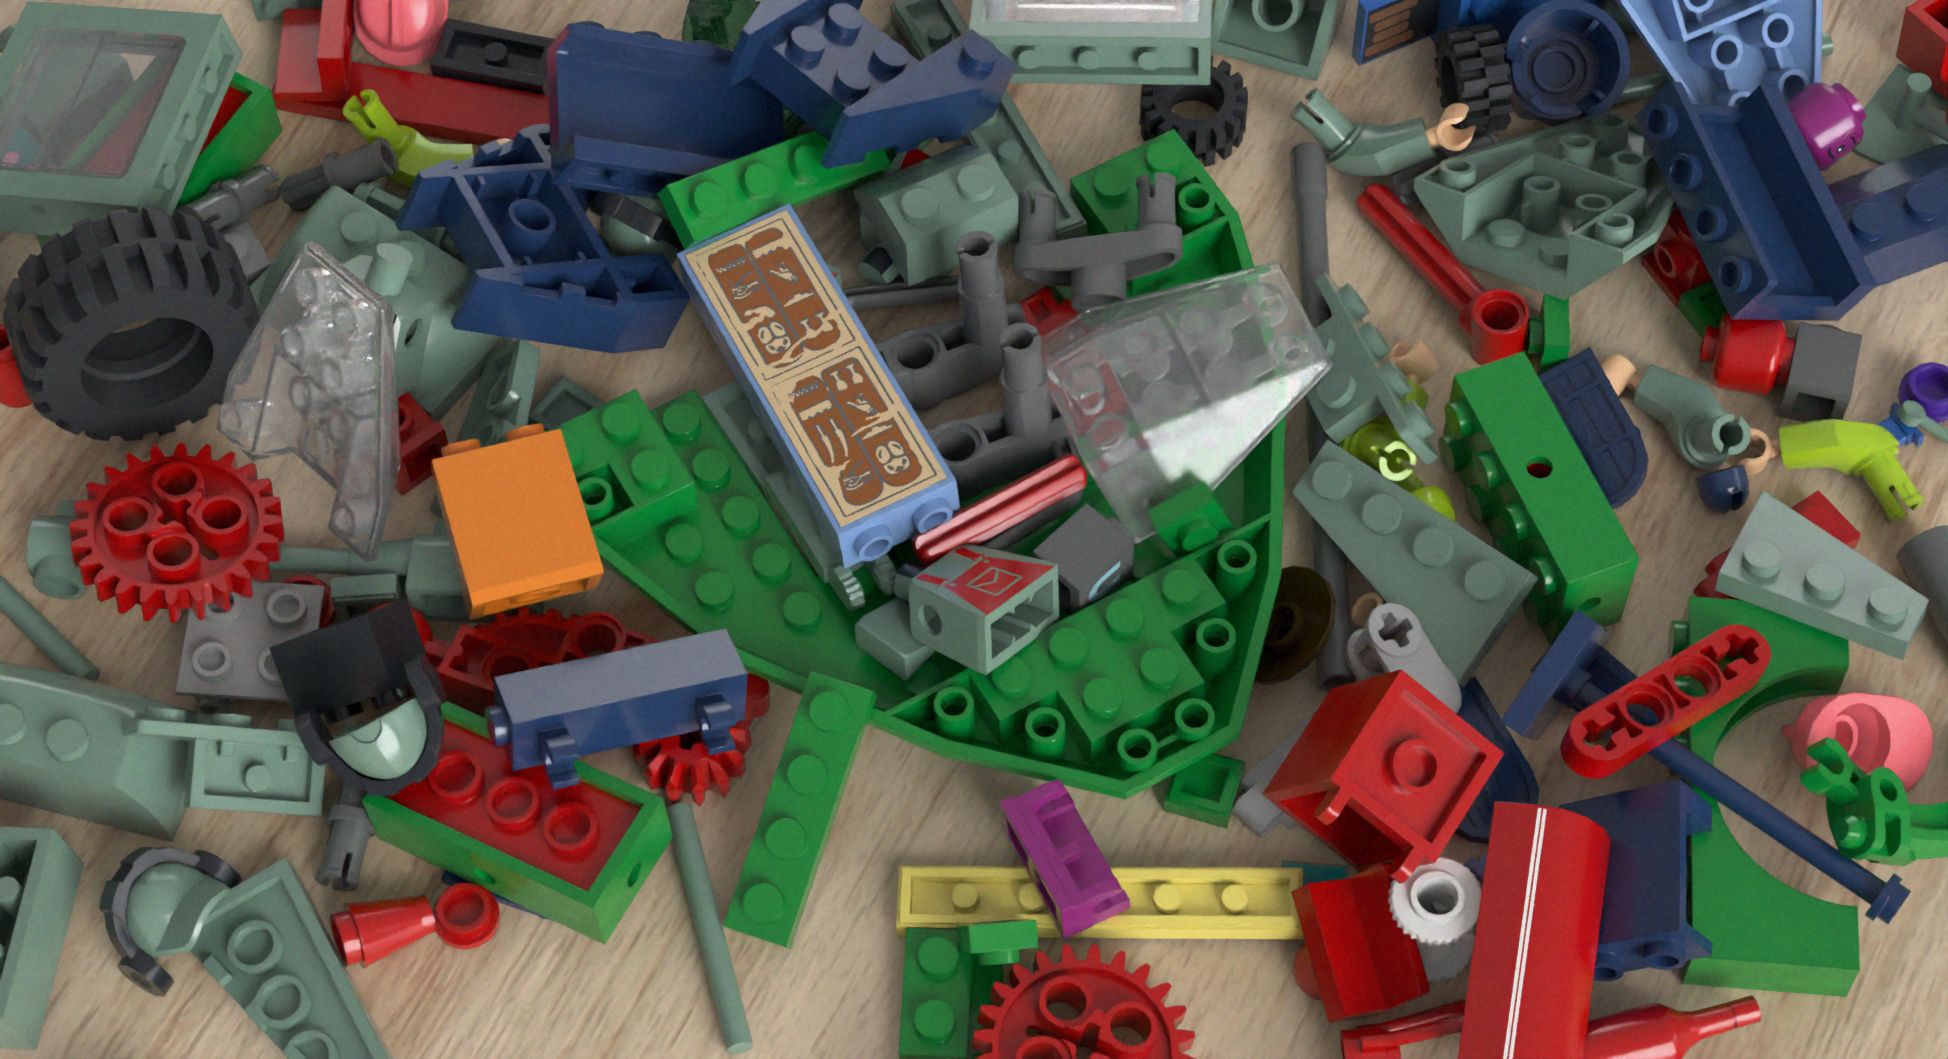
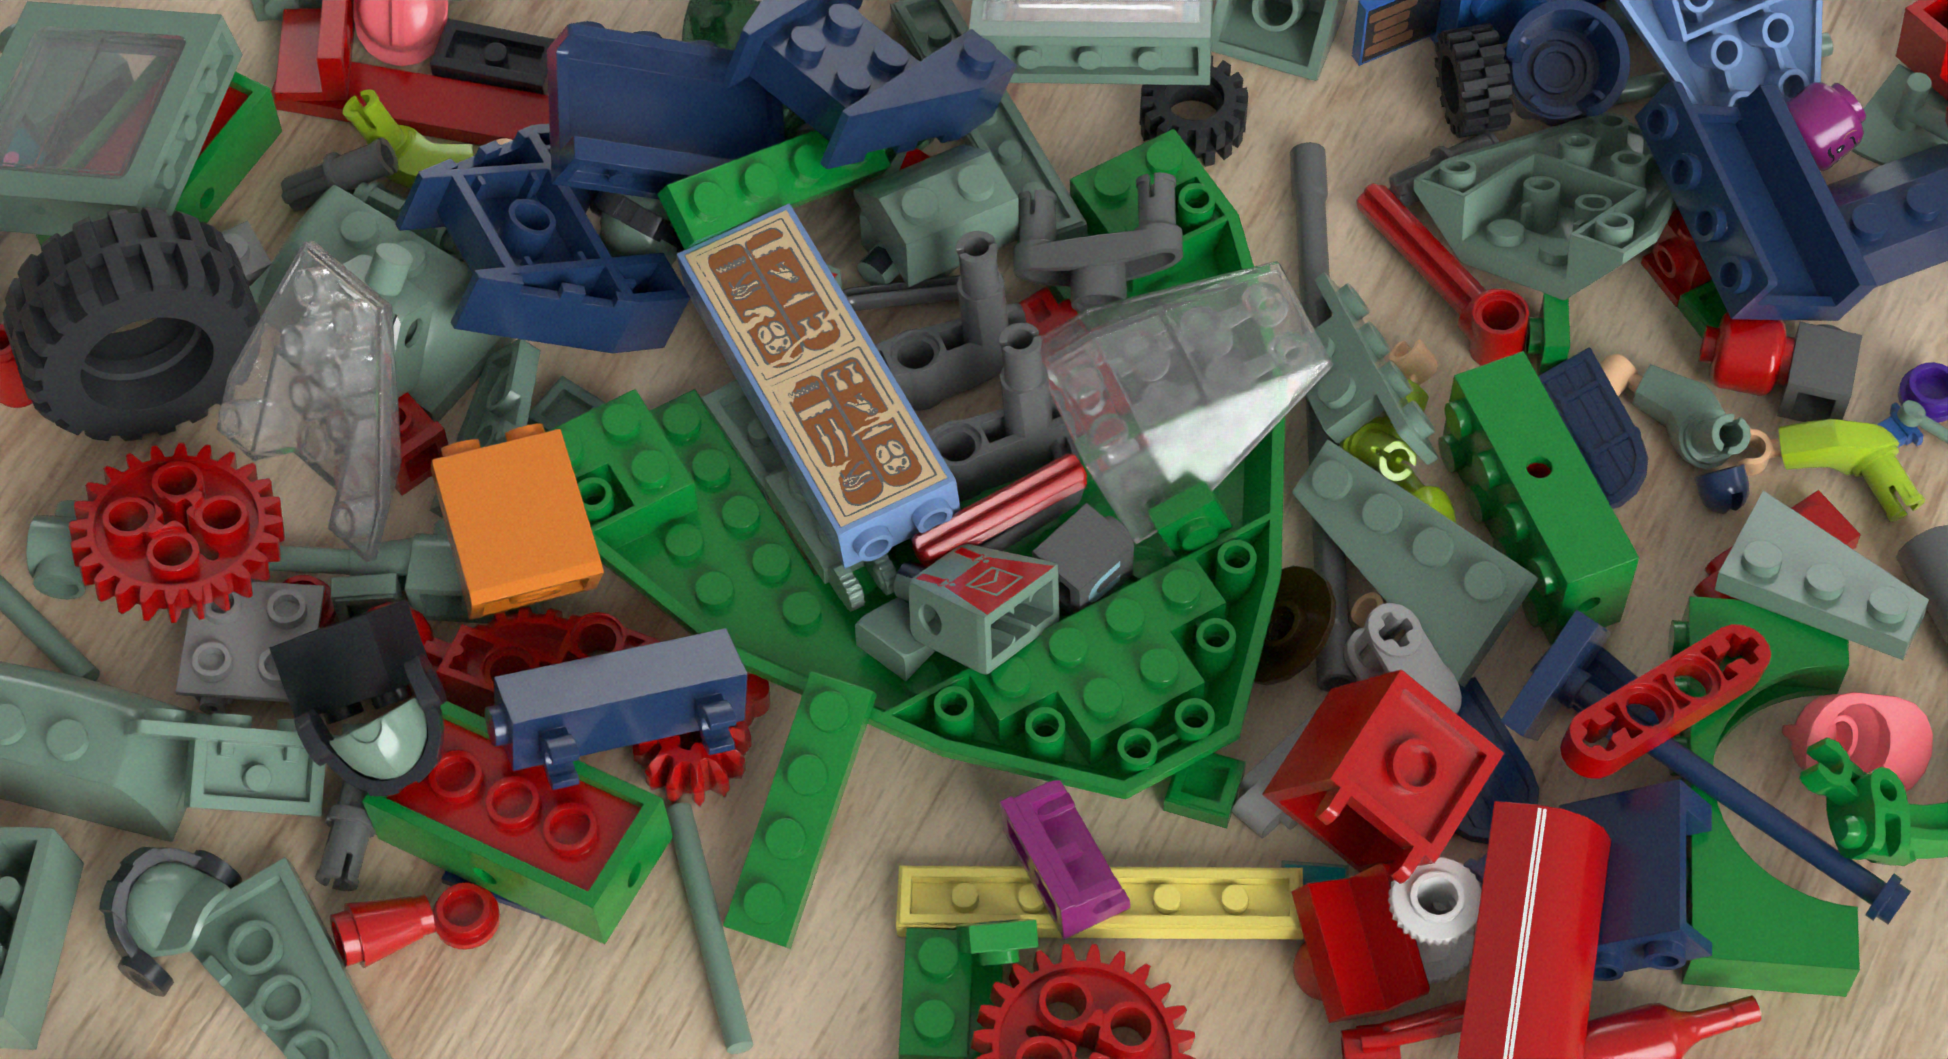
dark grey pin [176,164,282,230] -> none
sand green arm [1290,88,1476,176] -> none

